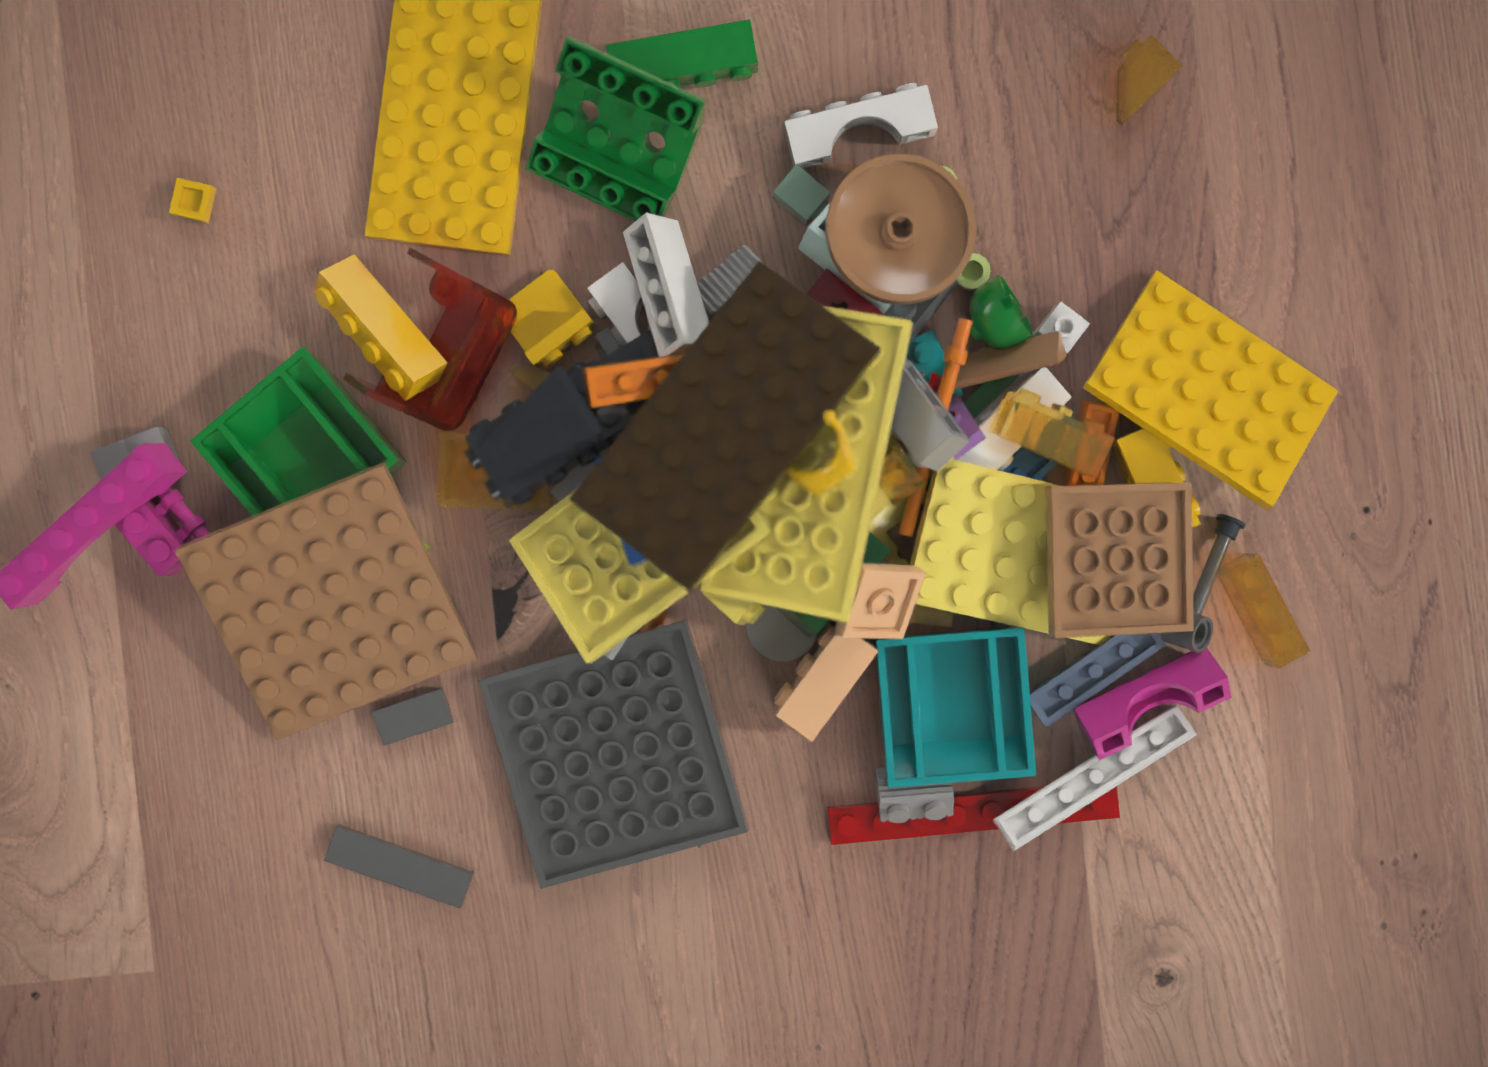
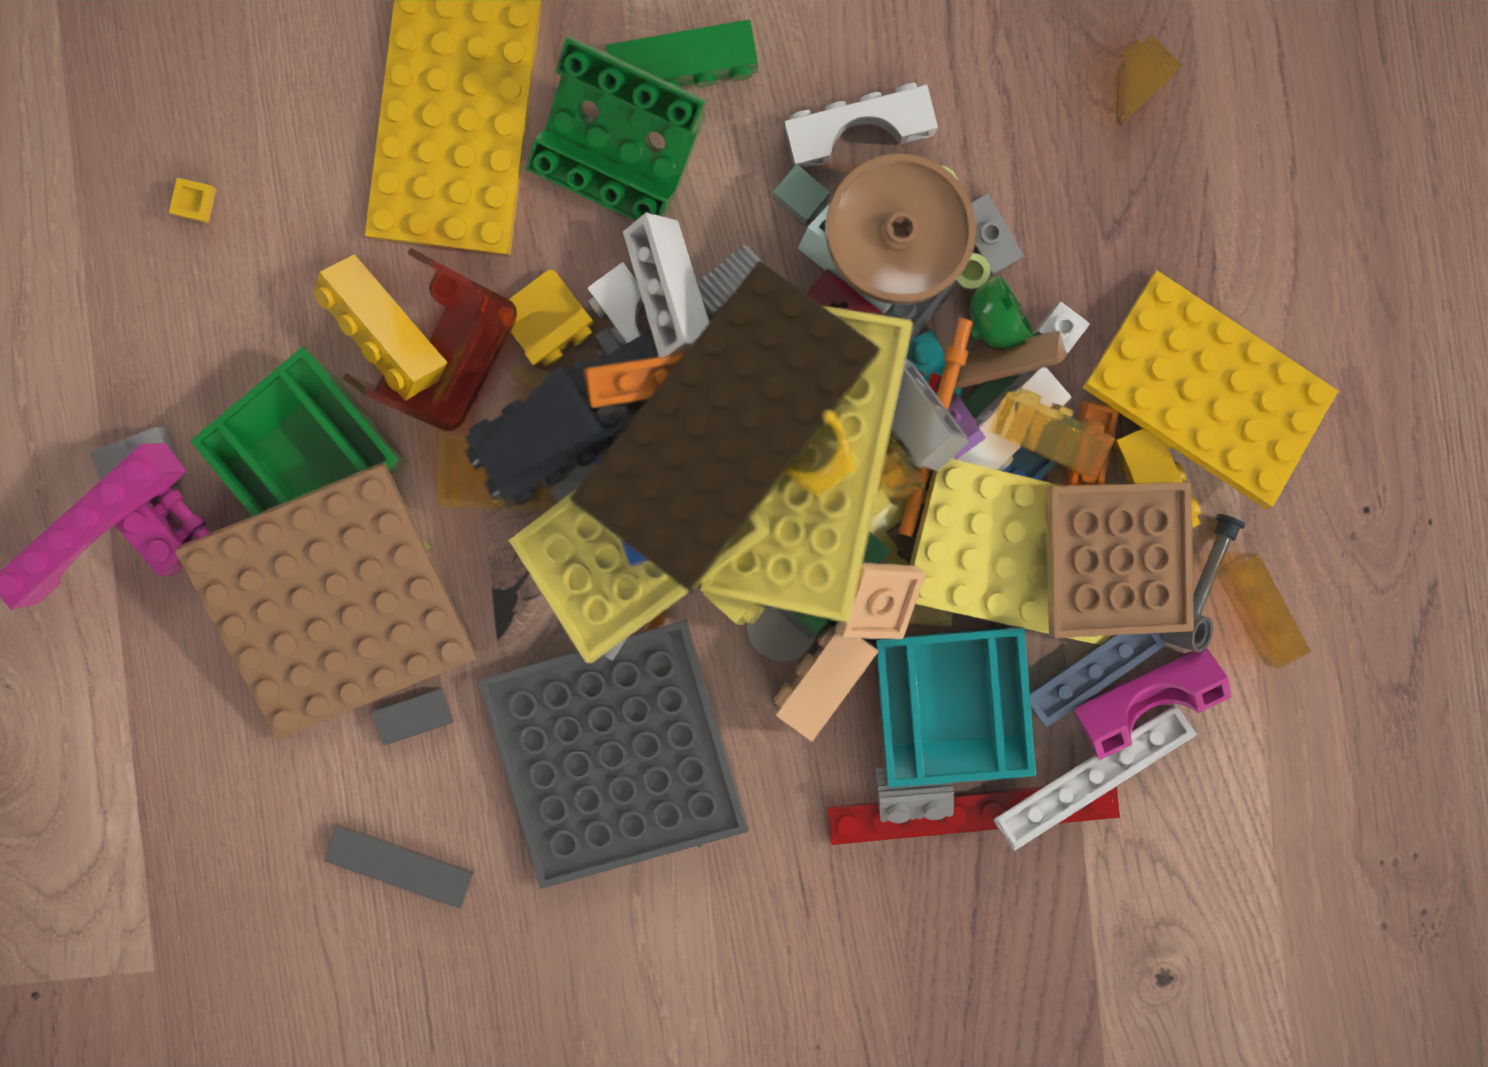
none -> light grey plate [972,193,1024,276]

